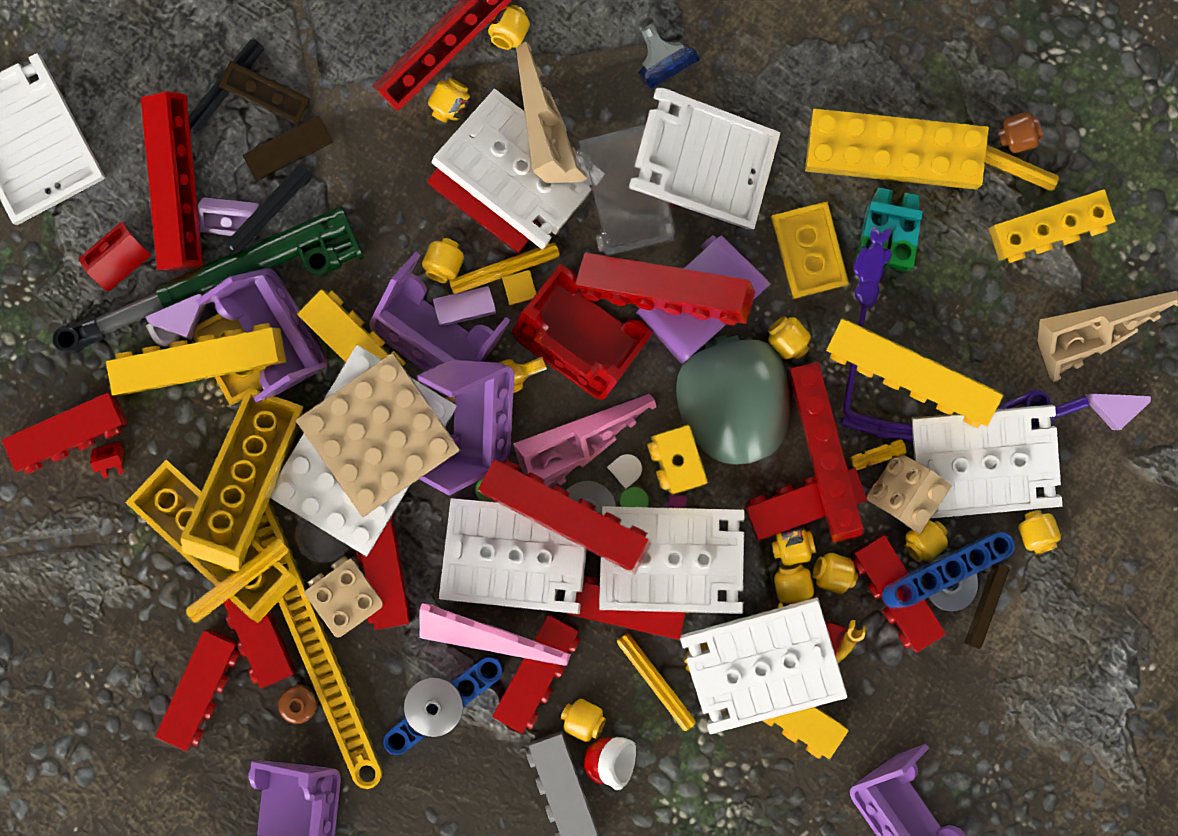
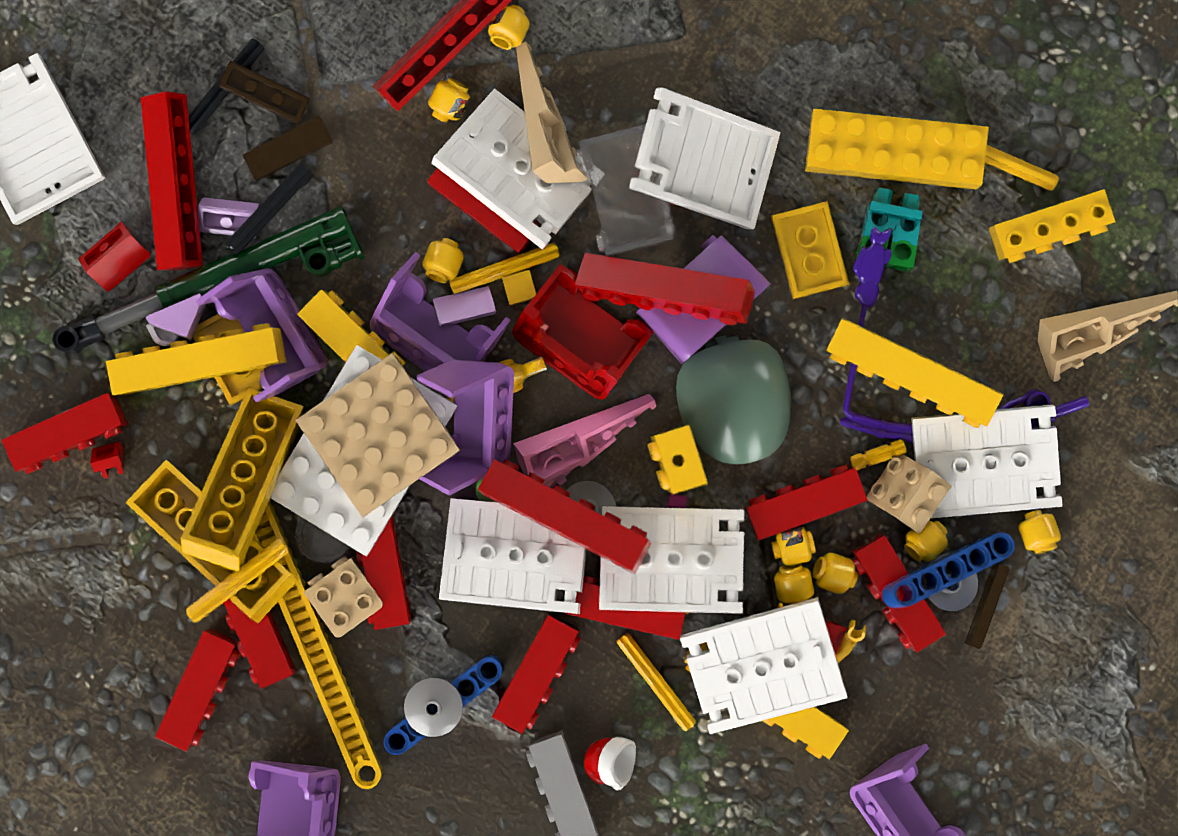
dark orange head [278,684,318,724] -> none
bright pink wedge [420,603,571,666] -> none
yellow head [561,699,606,742] -> none
white tile [607,454,642,489] -> none
bright green tile [620,487,649,507] -> none
piece [638,24,700,89] -> none
yellow head [768,316,811,359] -> none
red brick [790,362,863,542] -> none
dark orange head [998,112,1043,153] -> none
lavender slope [1085,394,1151,430] -> none

